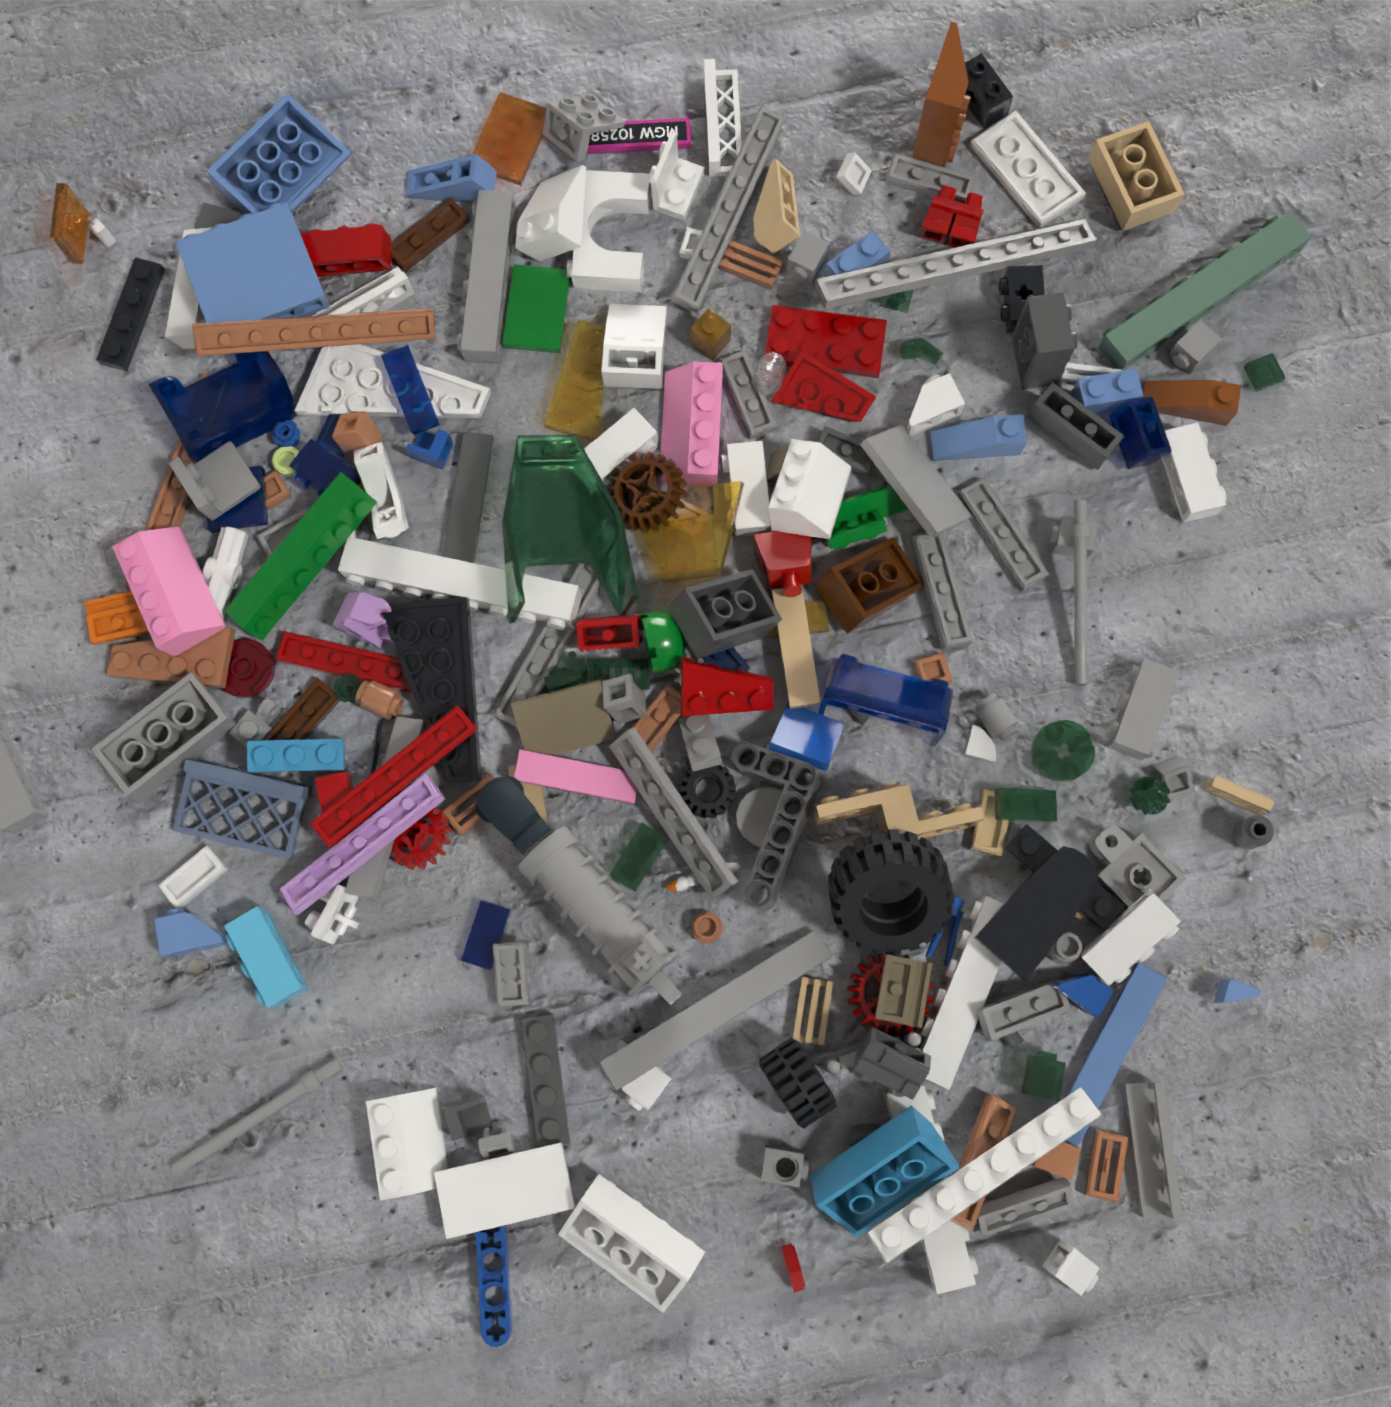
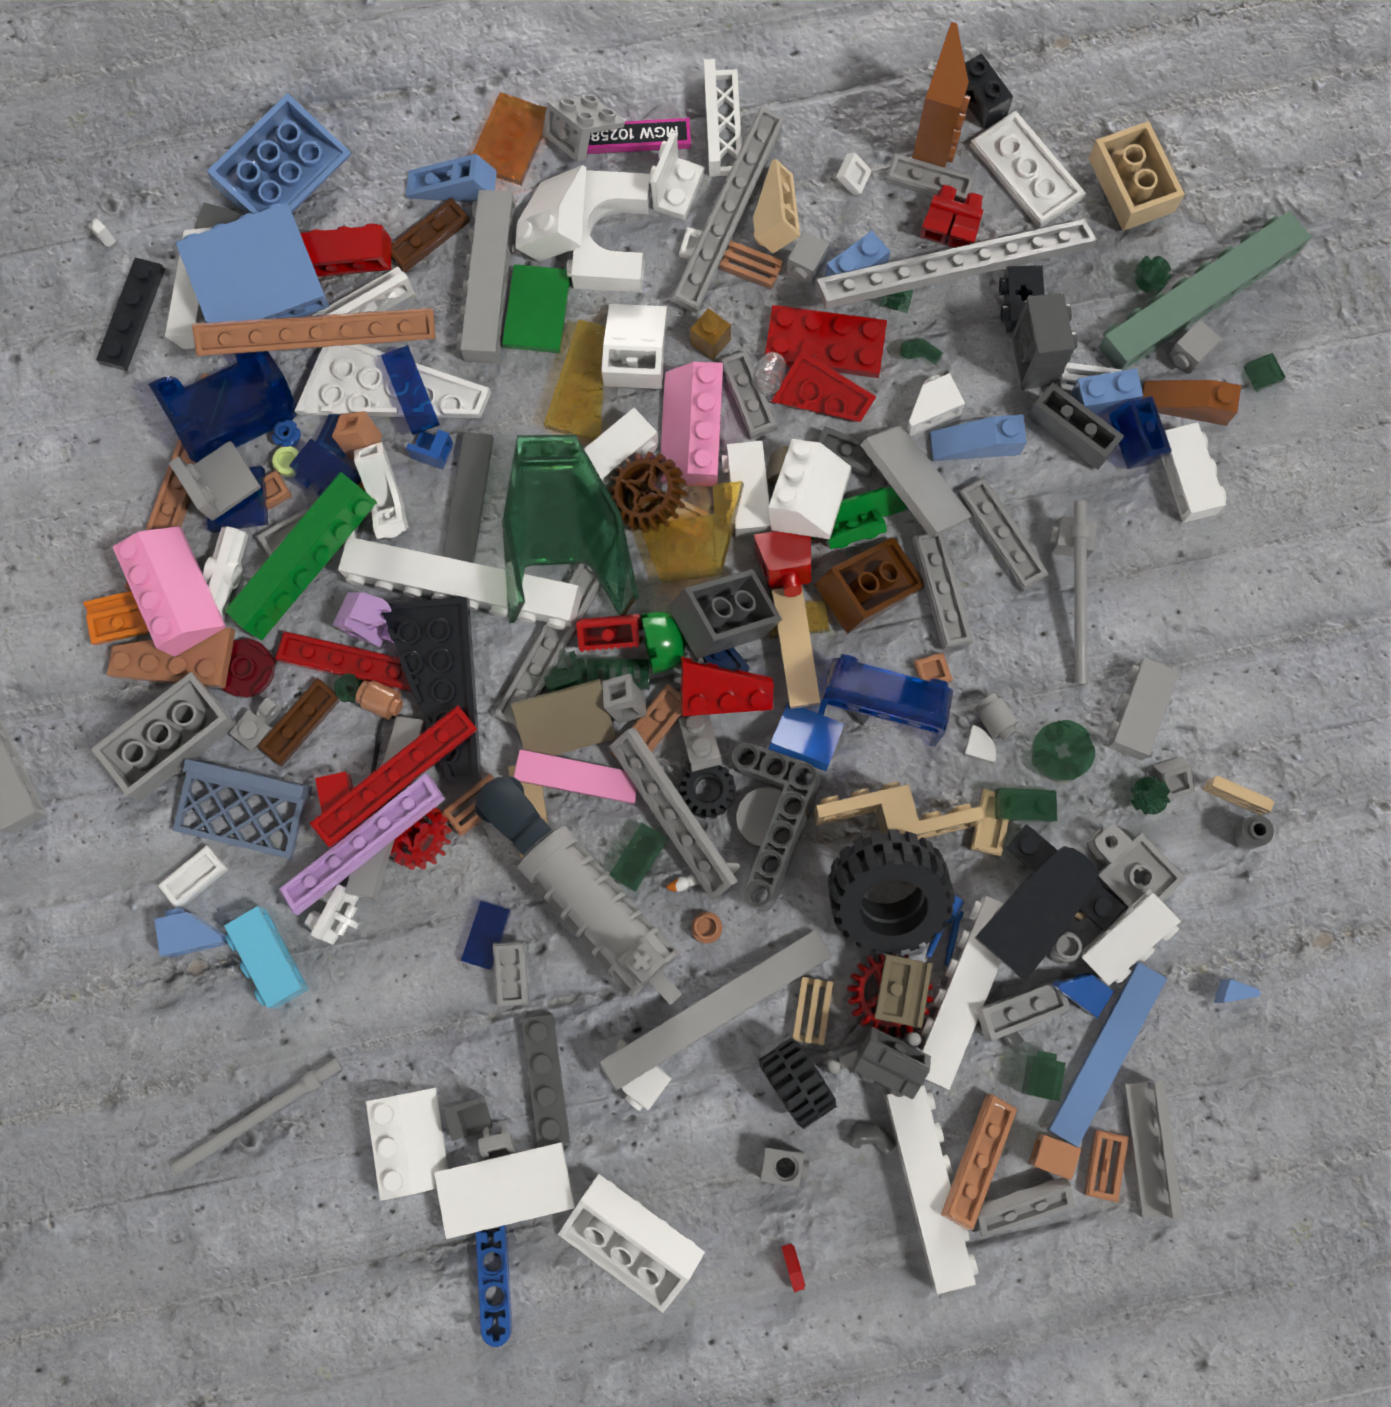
clear orange tile [50,183,90,264] -> none
dark azure brick [247,739,346,773] -> none
dark azure slope [810,1105,960,1237] -> none
white plate [867,1087,1102,1264] -> none
white slope [1042,1239,1100,1296] -> none
none -> clear green gear [1134,256,1172,292]

